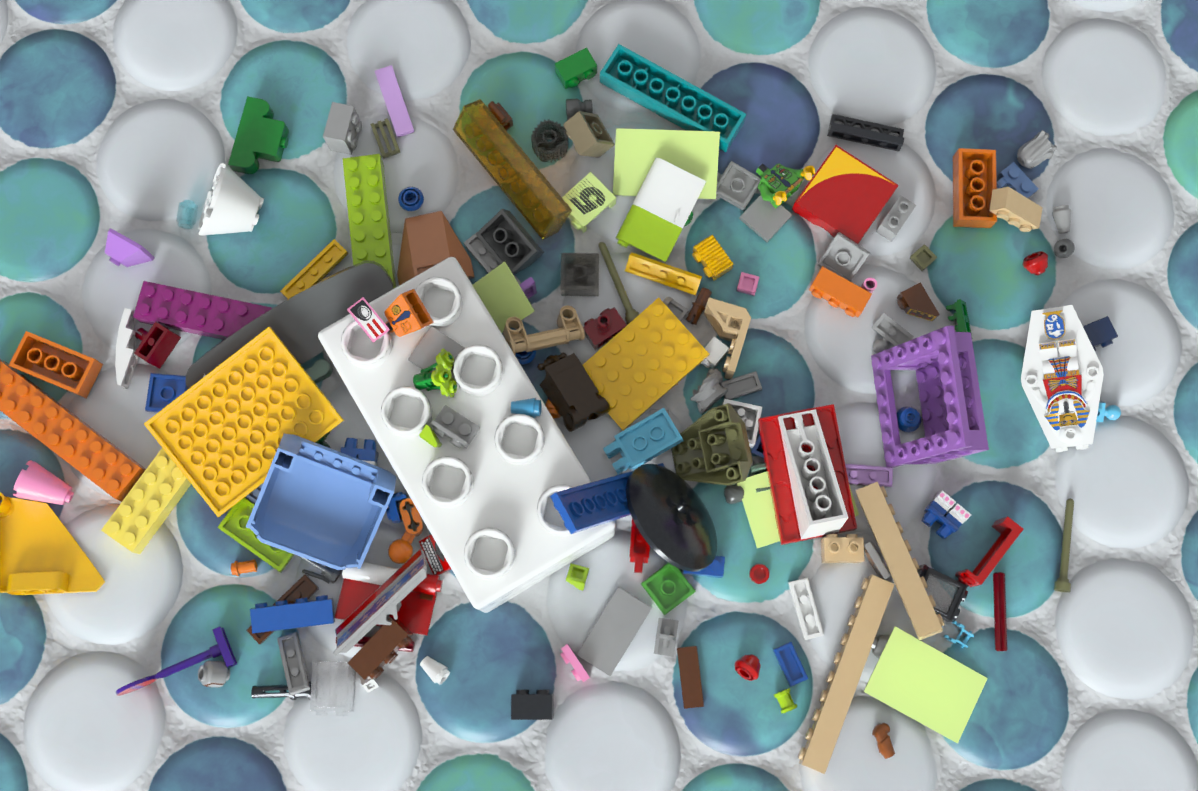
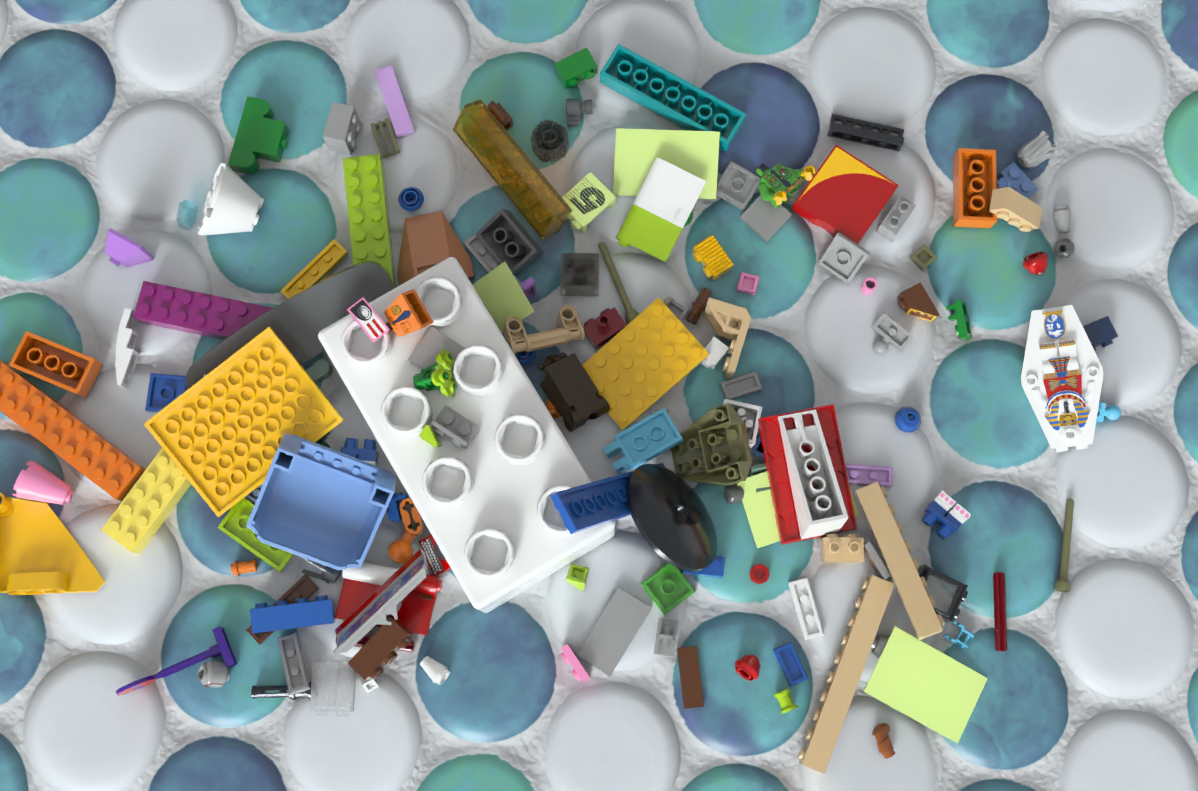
dark red brick [134,321,181,369] -> none
dark azure cone [511,398,542,418] -> none
black brick [511,690,554,720] -> none
dark tan brick [563,111,615,158] -> none
yellow plate [625,252,702,295] -> none
red hinge [629,518,650,573] -> none
light grey piece [690,368,728,414] -> none
orange brick [809,266,872,317] -> none
medium lavender plate [871,326,989,468] -> none
red panel [955,516,1023,587] -> none

